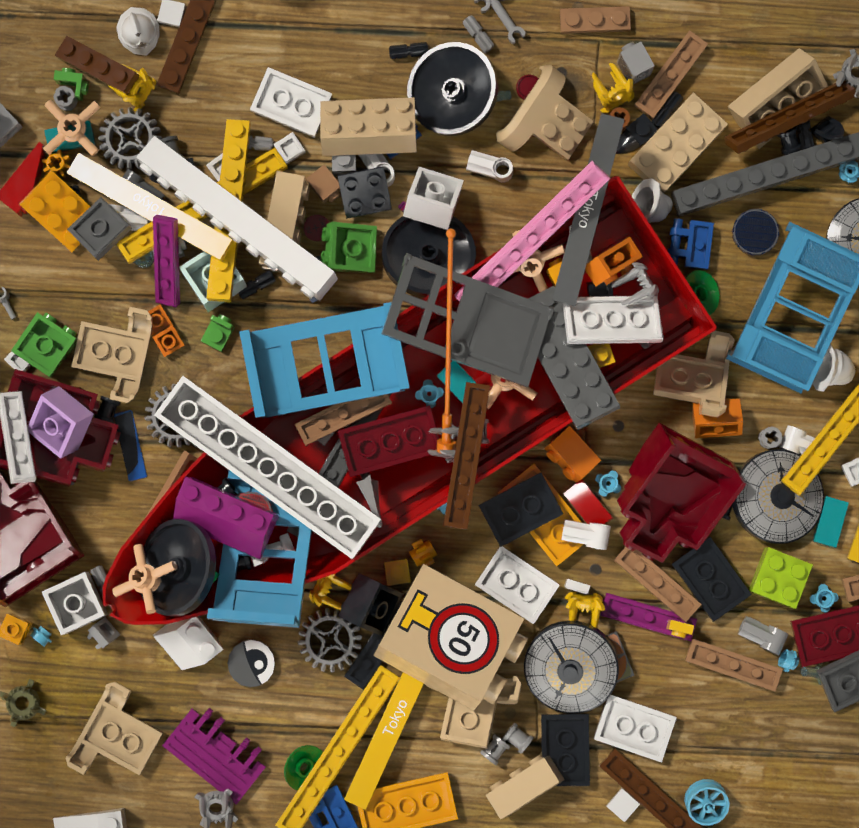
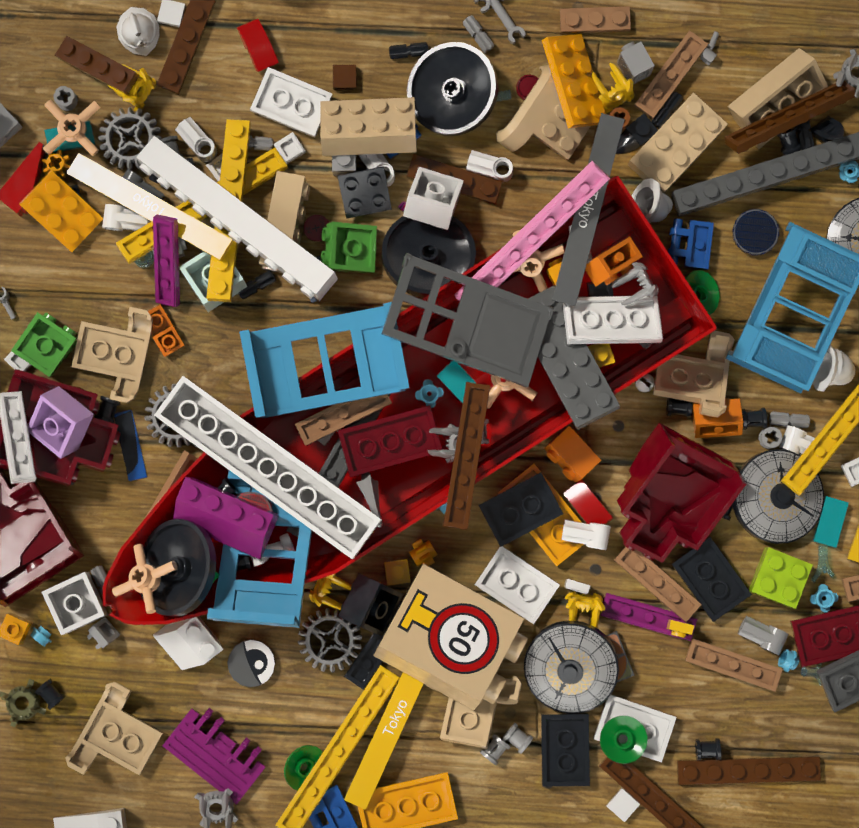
bright green bracket [54,68,89,101] -> none
dark grey tile [67,197,132,261] -> none
bright green bracket [201,314,235,352] -> none
medium nougat brick [306,164,341,204] -> none
orange piece [437,228,456,454] -> none
tan brick [486,755,564,820] -> none
medium azure plate [595,471,621,496] -> none
medium azure wheel [684,779,730,826] -> none
none -> black bush [34,678,66,710]
none -> white piece [175,117,217,163]
none -> red slope [236,18,279,72]
none -> reddish brown tile [333,65,356,89]
none -> reddish brown plate [406,154,502,205]
none -> light orange plate [542,34,606,128]
none -> green dish [600,715,648,764]
none -> white hinge [635,374,655,392]
none -> black bush [666,398,692,418]
none -> reddish brown plate [677,756,821,785]
none -> black bush [695,738,721,761]
none -> light grey hand [701,32,719,65]
none -> black bush [741,407,767,430]
none -> light grey piece [769,412,810,428]
none -> clear light blue bar [811,545,834,582]

